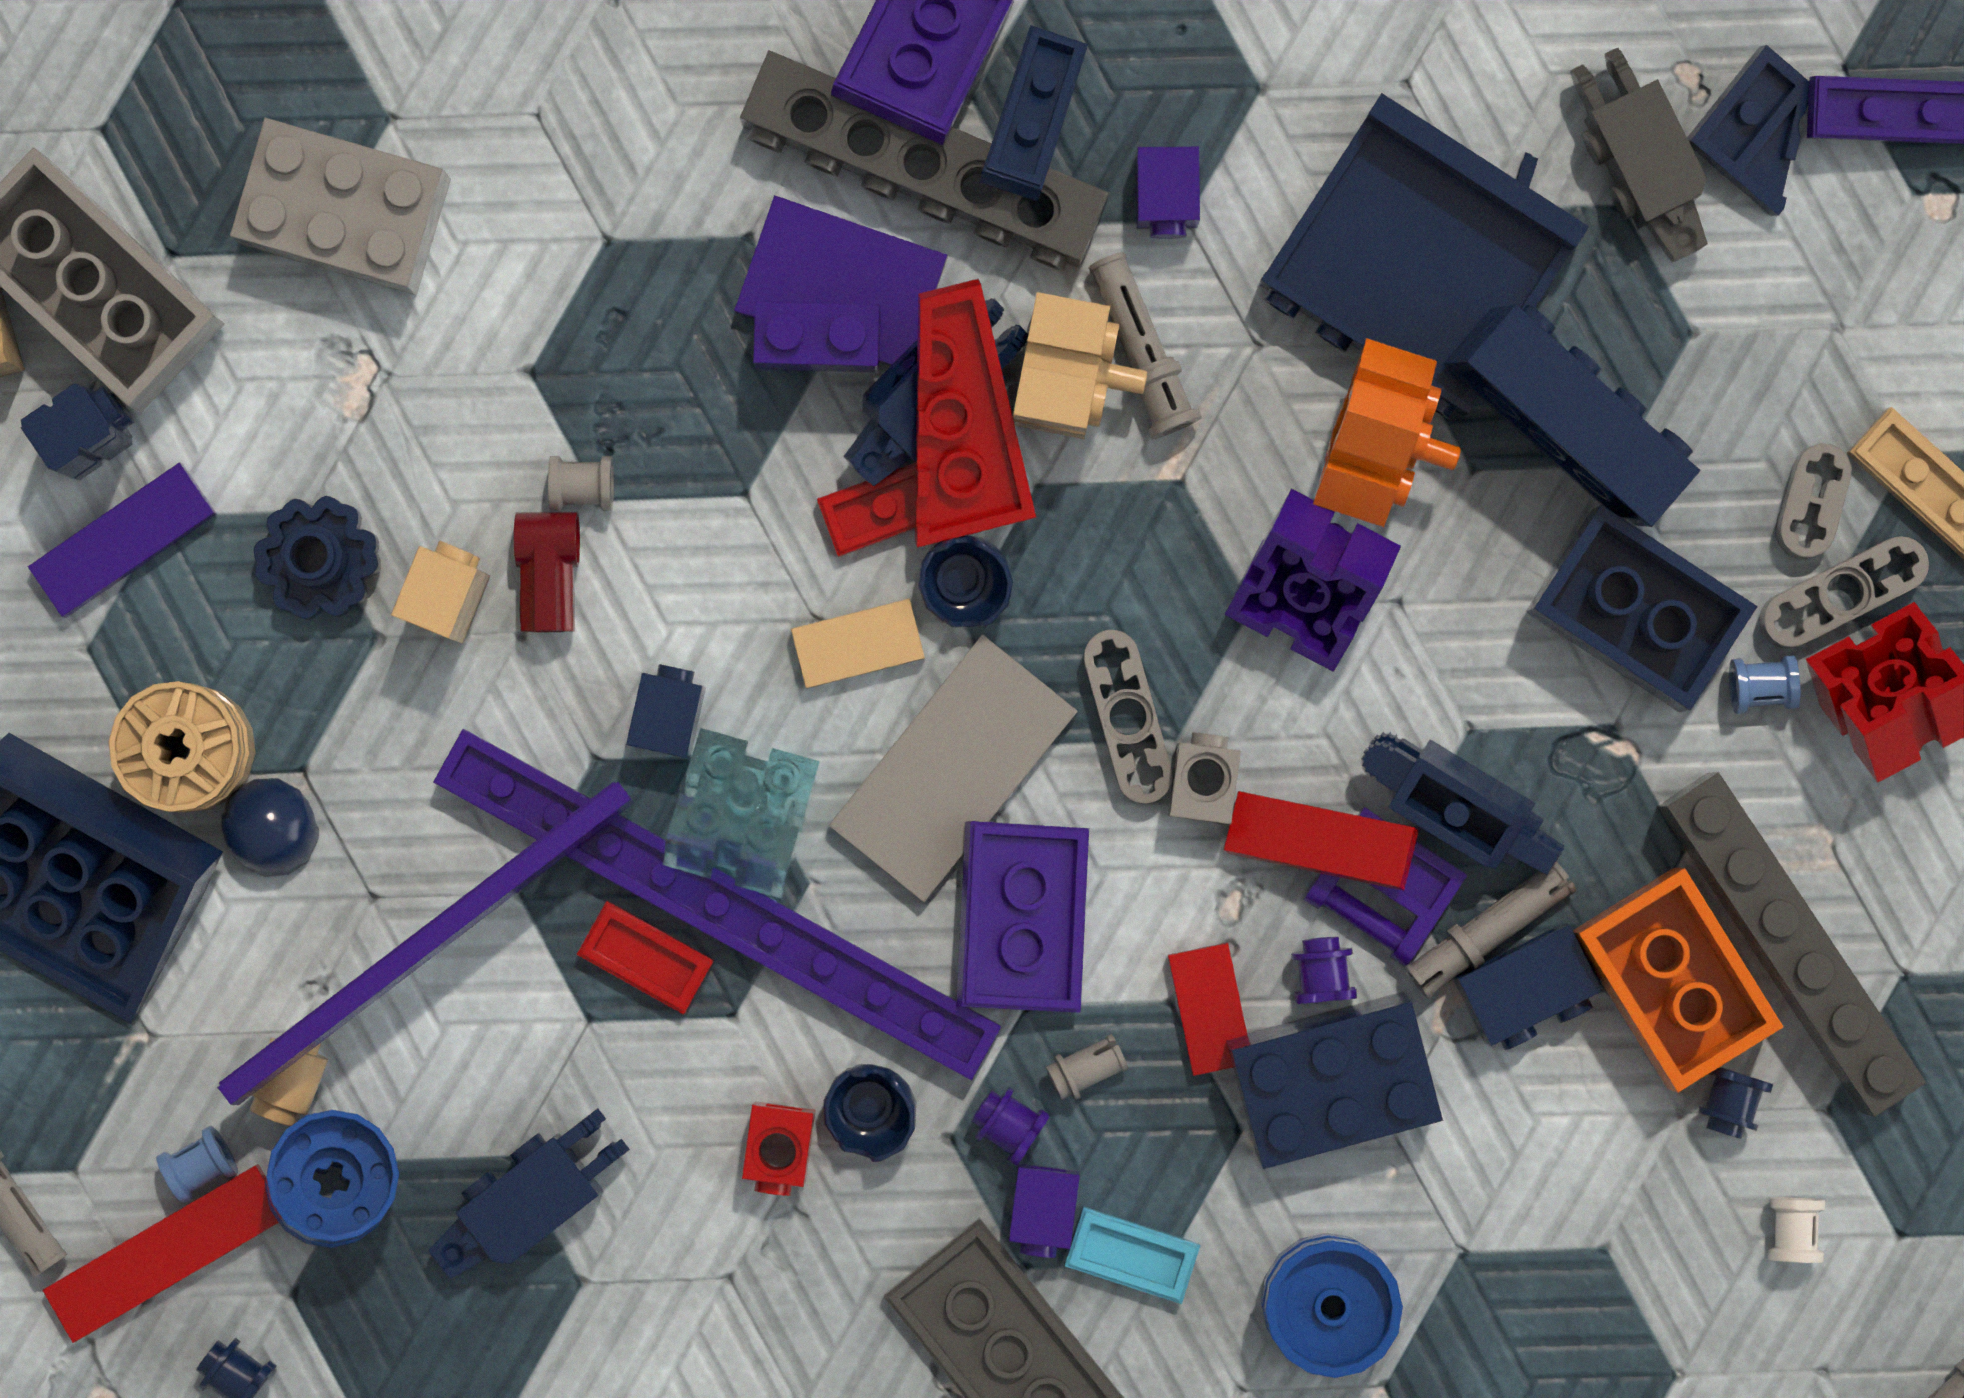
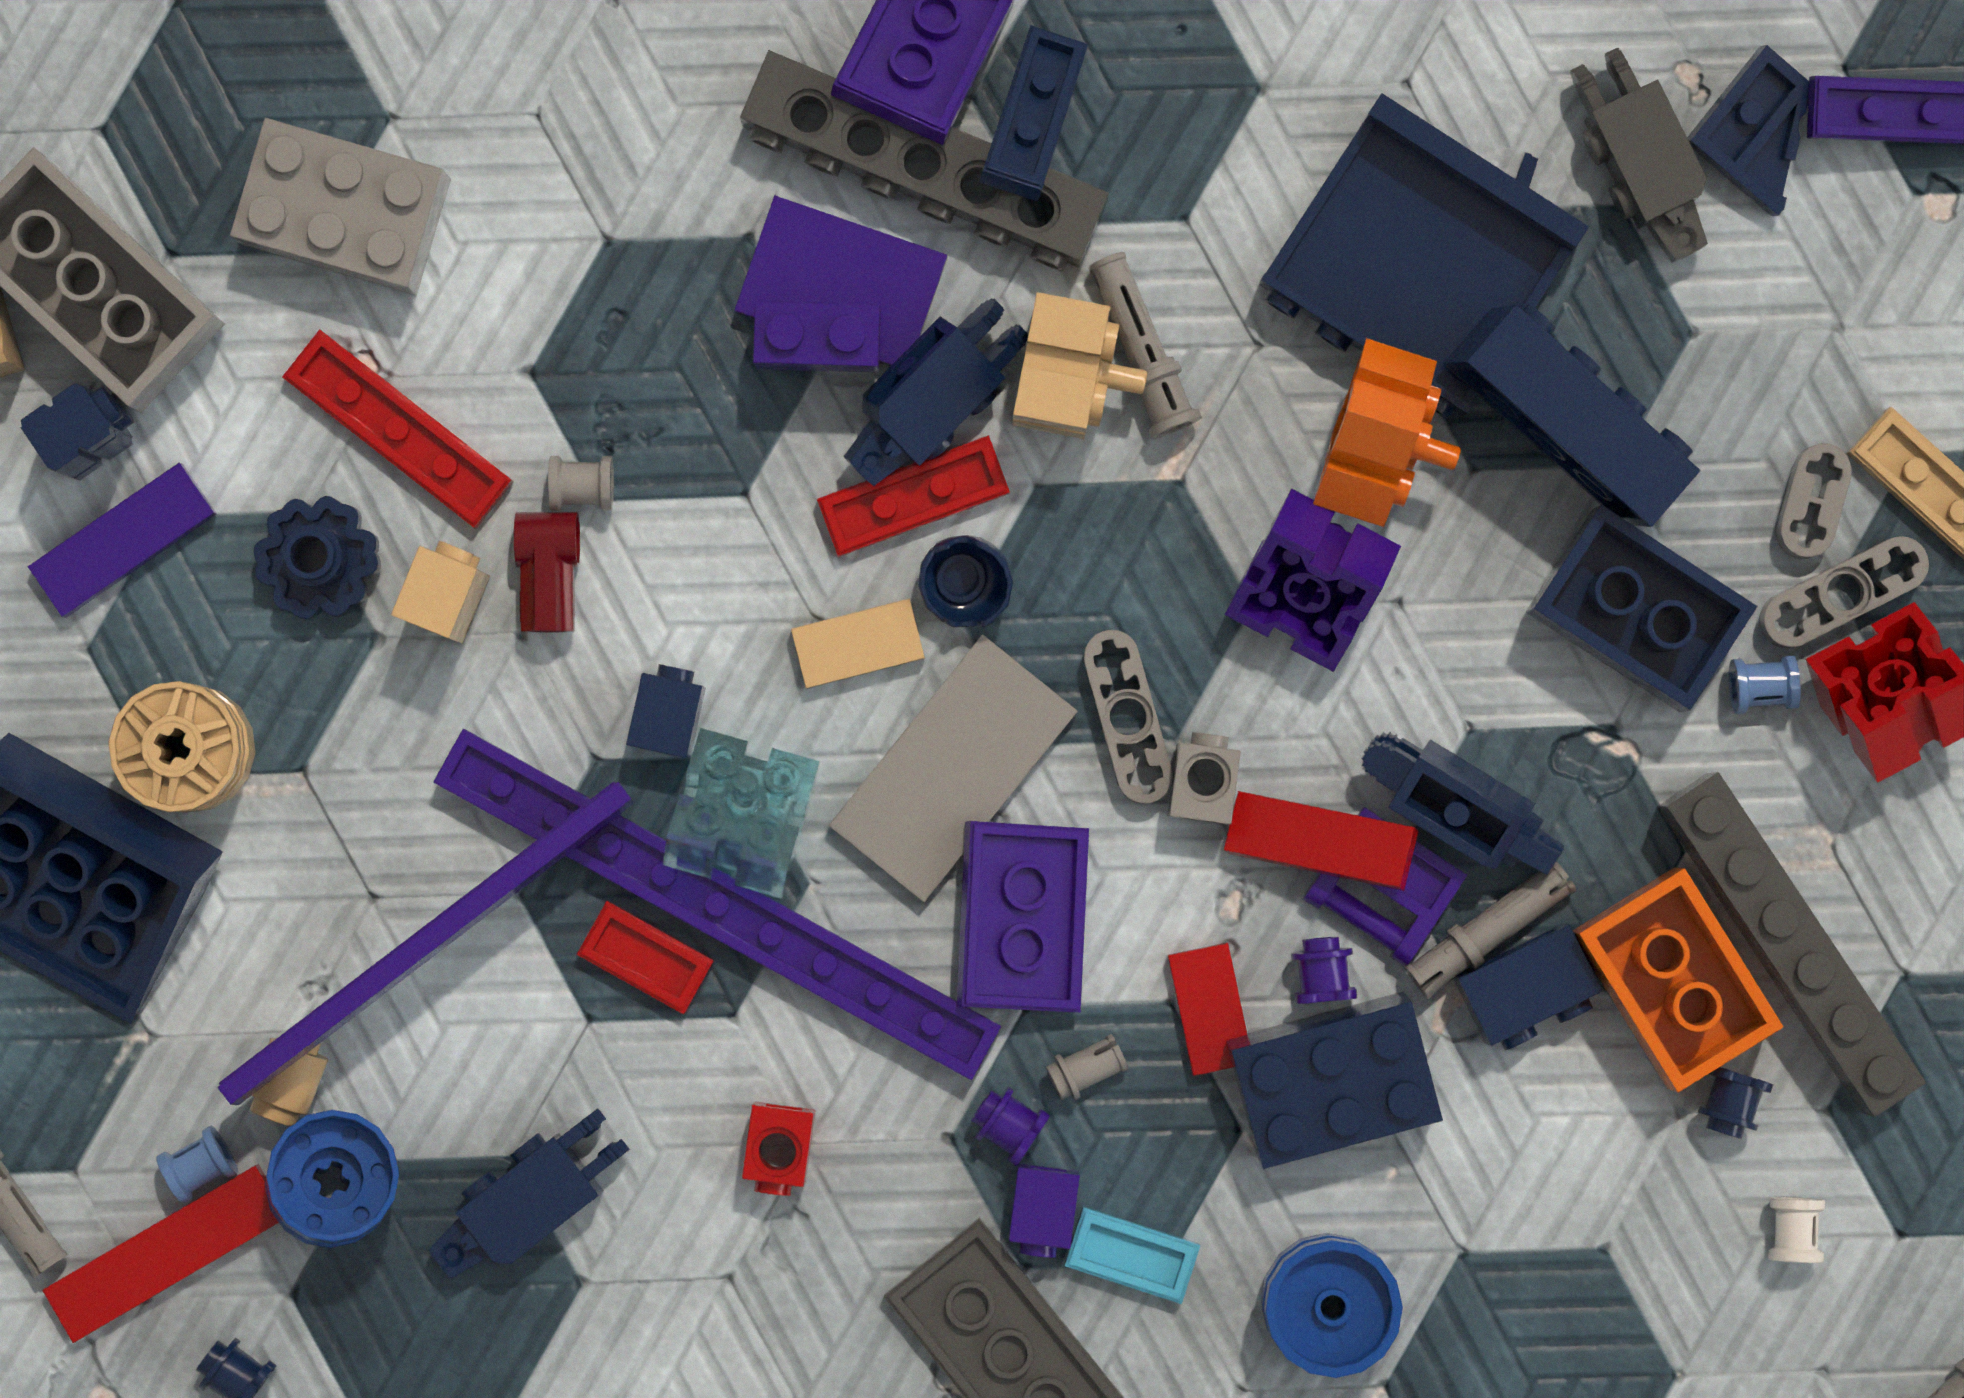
dark blue hair [221,778,319,877] -> none
dark blue hair [823,1064,917,1162] -> none
red wing [915,279,1037,548] -> none
dark purple brick [1136,146,1200,239] -> none
none -> red tile [282,329,514,529]

